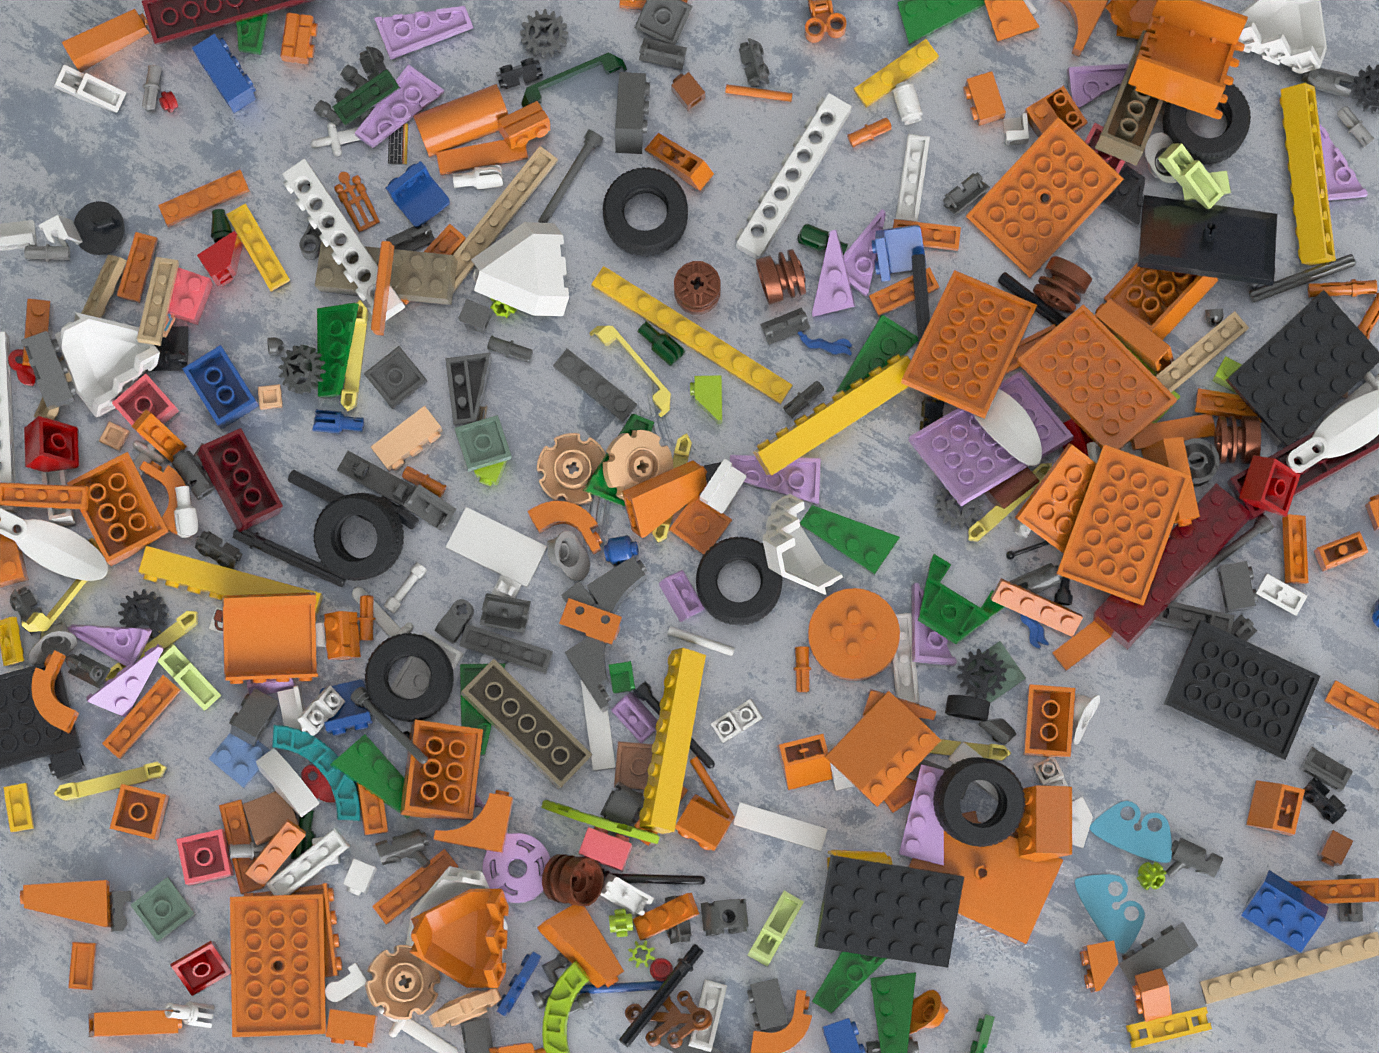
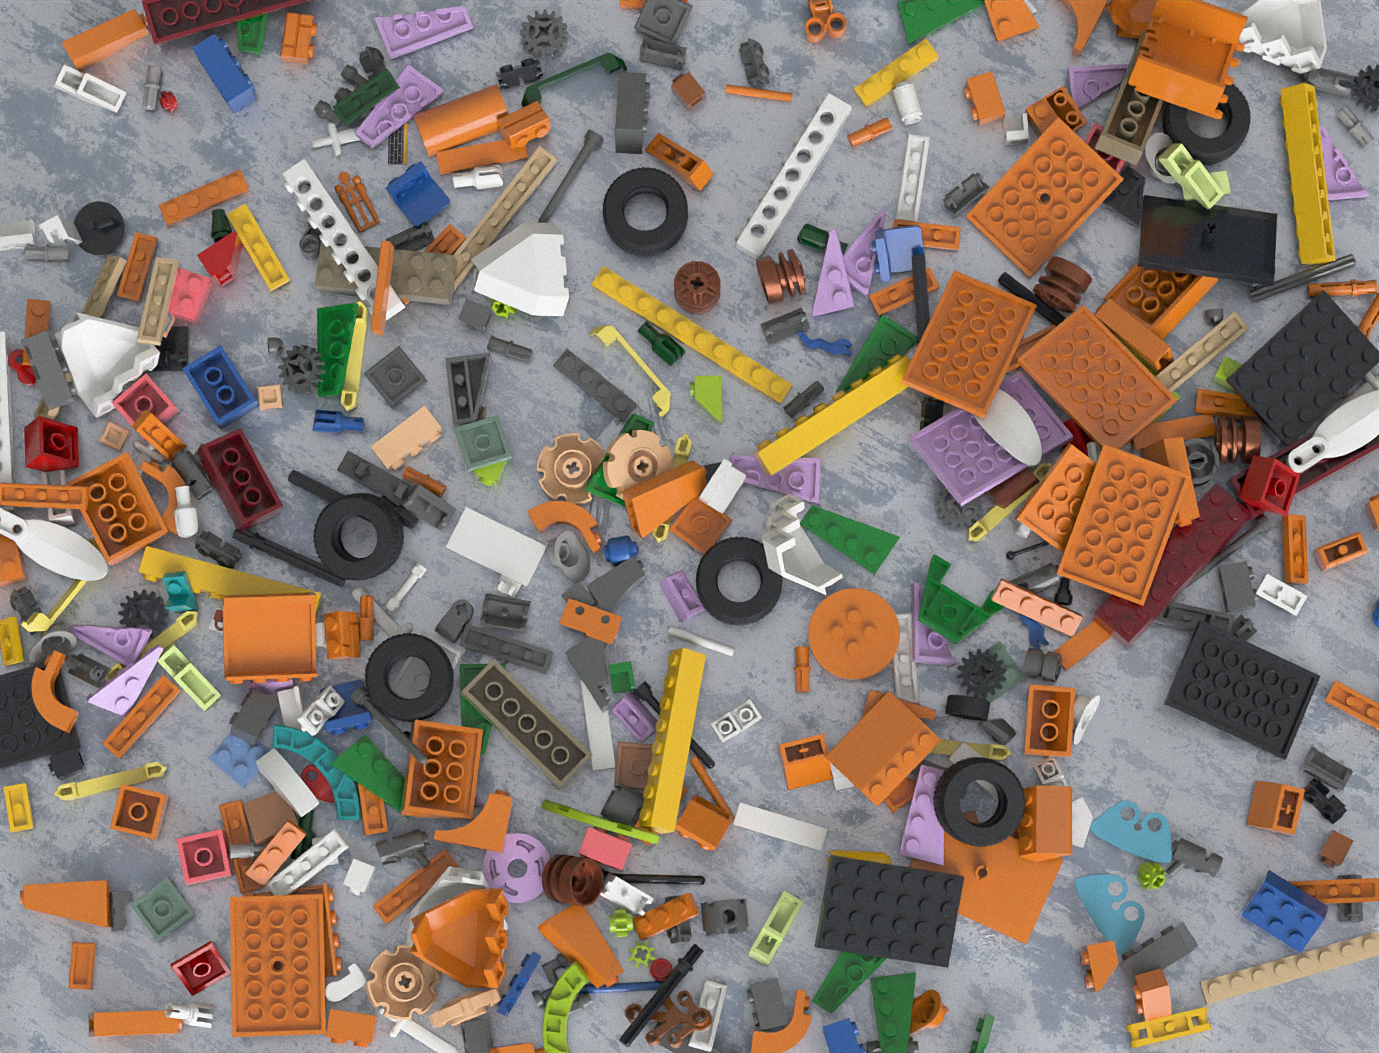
none -> teal slope [162,571,199,614]
none -> dark grey wheel [1023,648,1062,683]

